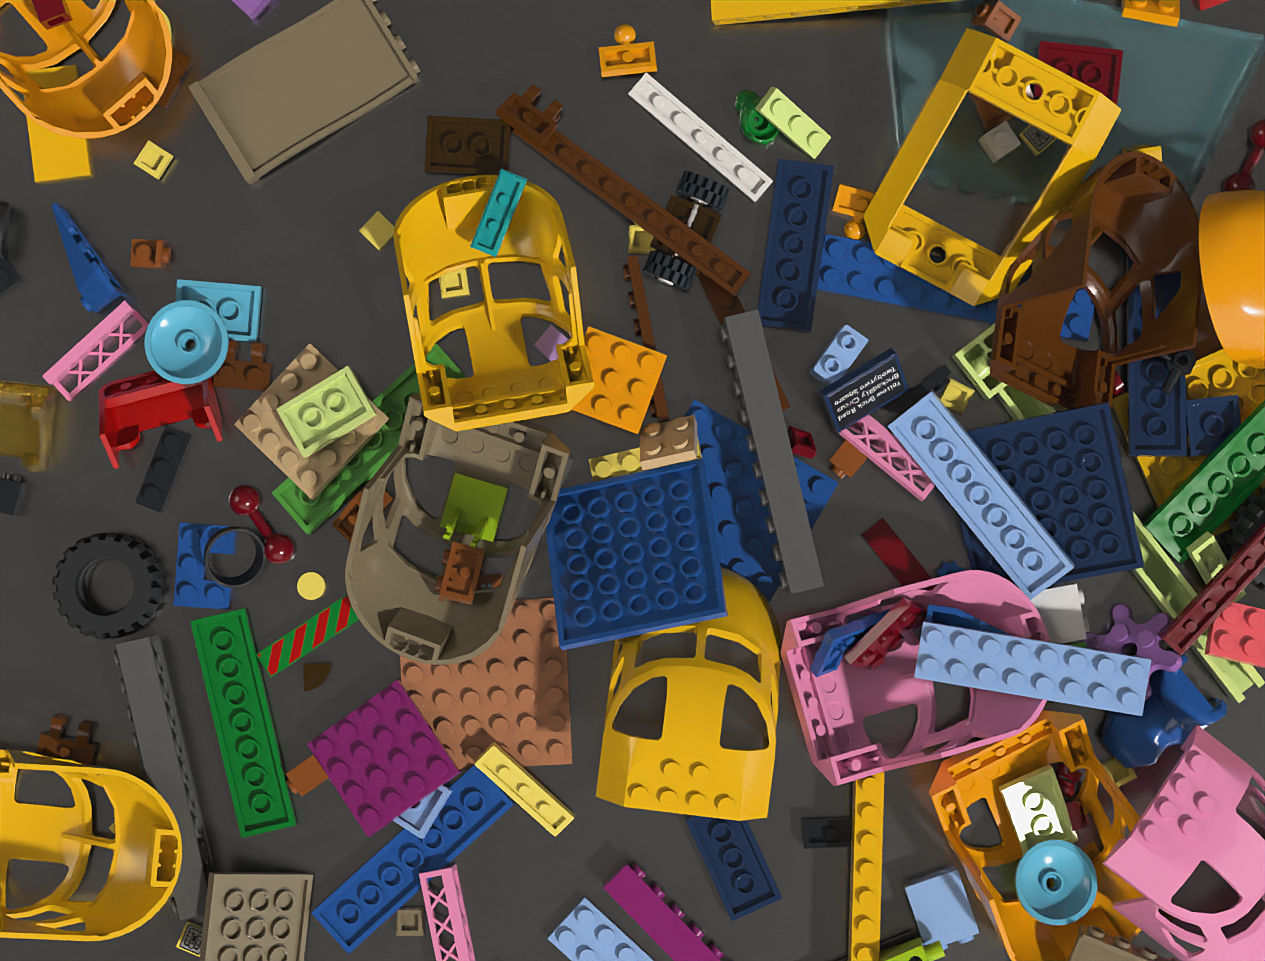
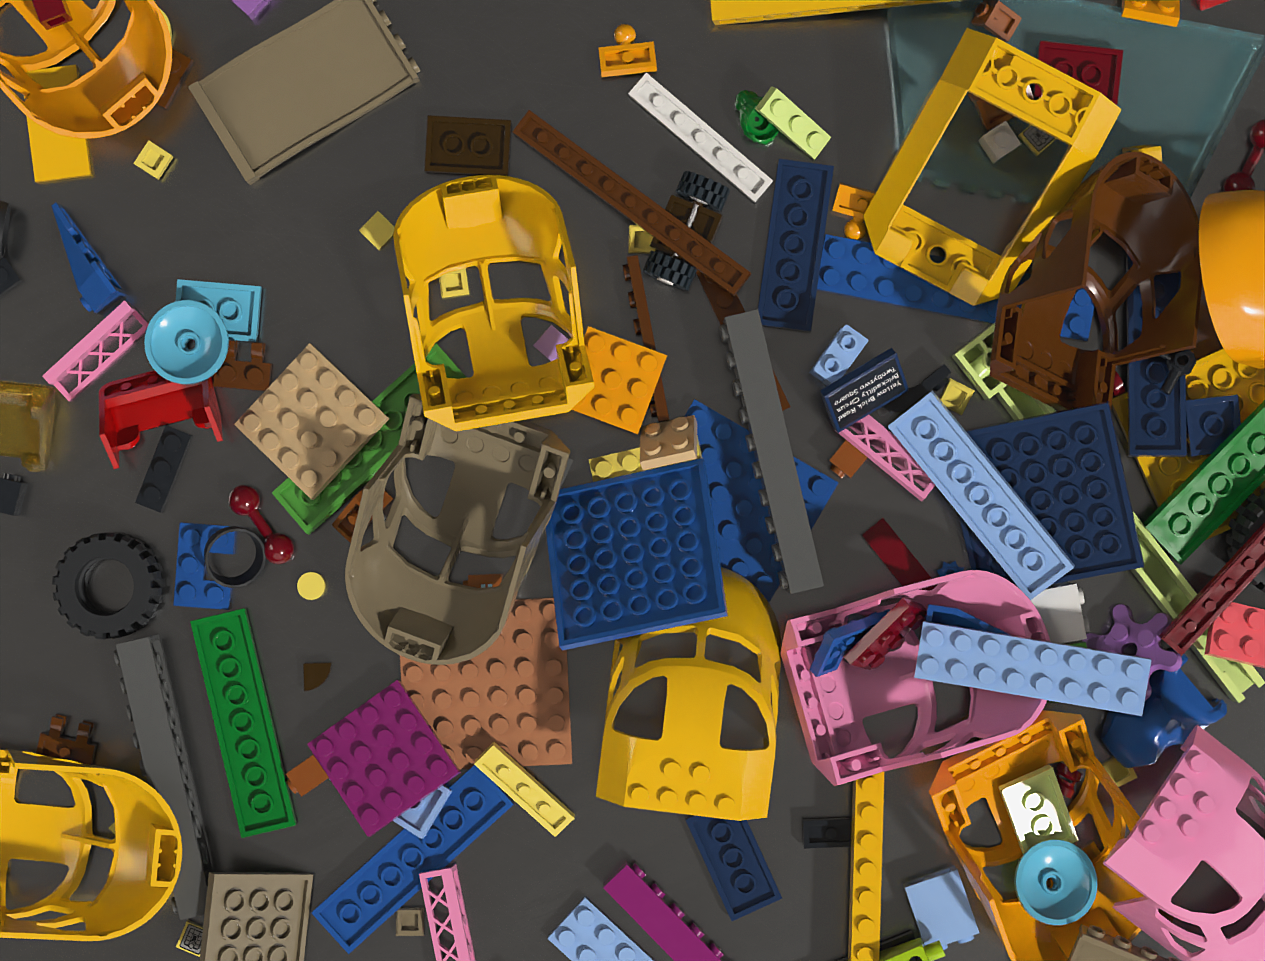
dark orange bracket [130,239,171,269] -> none
tile [256,594,359,677] -> none
yellowish green plate [276,366,377,458] -> none
dark orange bracket [434,542,485,605] -> none
lime plate [440,473,509,548] -> none
teal tile [470,168,527,257] -> none
reddish brown plate [496,84,564,146] -> none
dark red tile [787,426,817,460] -> none
dark red tile [1066,800,1088,831] -> none
yellowish green plate [1186,532,1246,603] -> none

